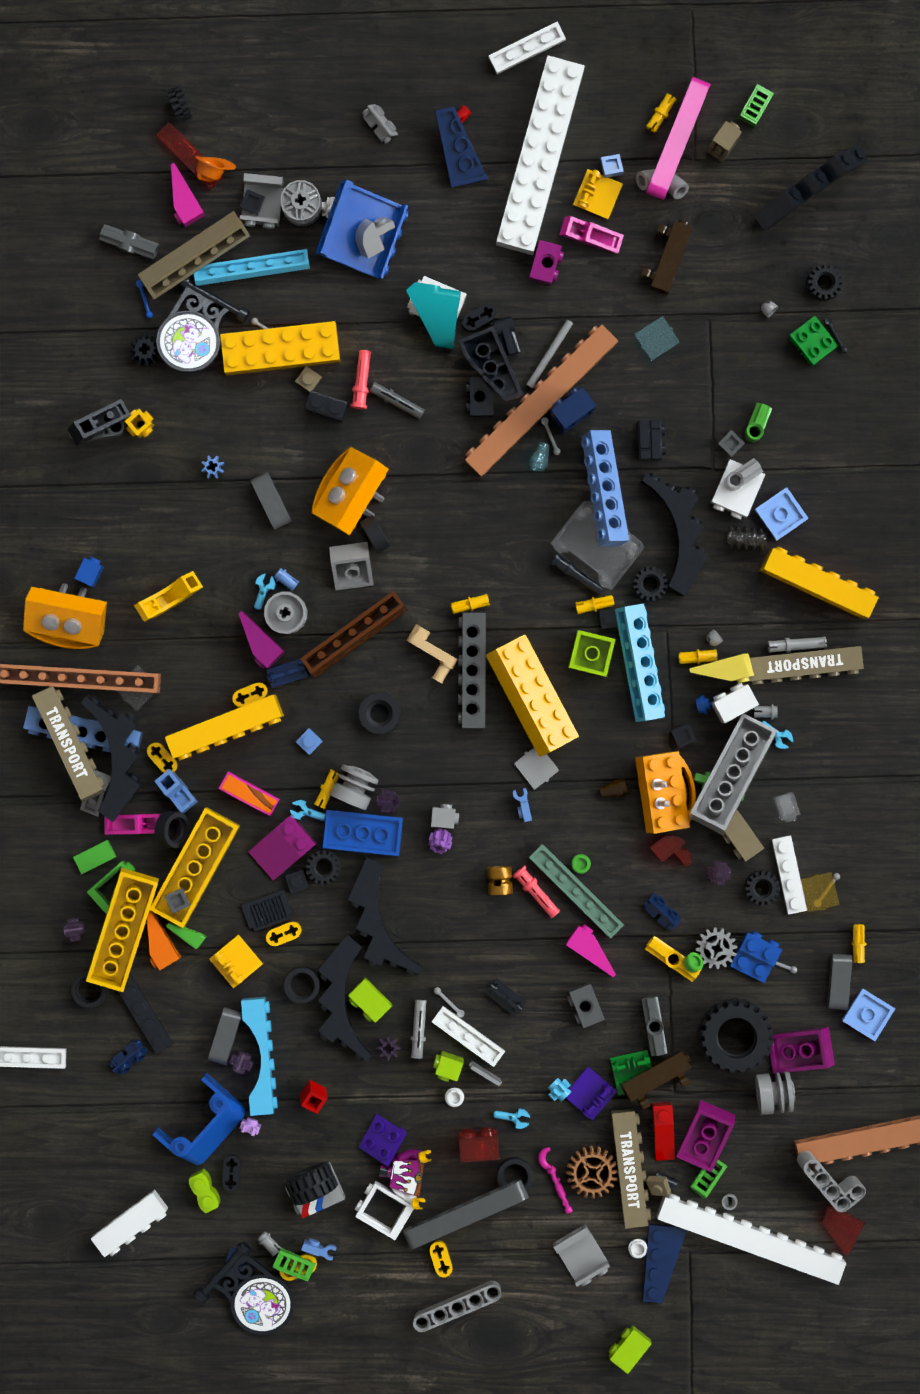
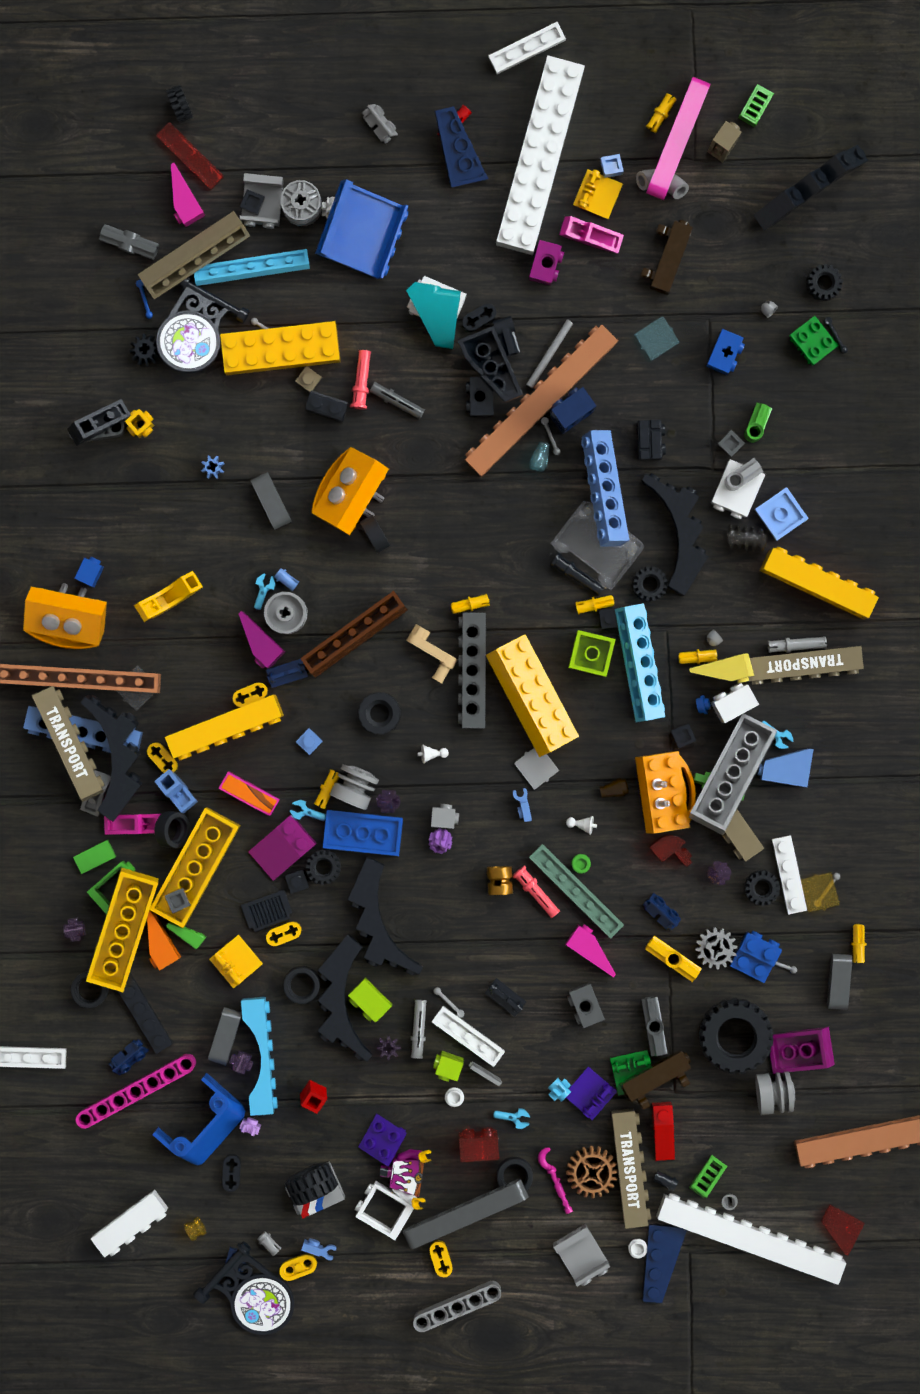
lime brick [189,1169,220,1213] -> none
orange piece [195,156,236,182] -> none
bright green slope [272,1248,316,1282] -> none
light grey slope [329,542,374,590] -> none
light grey brick [355,217,395,258] -> none
lime brick [609,1325,652,1374] -> none
dark tan plate [646,1176,671,1197] -> none
magenta slope [676,1100,736,1172] -> none
bright green tile [684,952,703,973] -> none
light grey pin [754,704,777,719] -> none
clear brick [773,792,800,822] -> none
light grey beam [797,1151,866,1212] -> none
light blue plate [842,988,895,1041] -> none
none -> dark pink beam [76,1054,196,1129]
none -> clear yellow wheel [184,1217,207,1241]
none -> white piece [418,745,449,763]
none -> white piece [566,816,597,835]
none -> blue brick [706,329,745,375]
none -> medium blue slope [757,748,814,787]

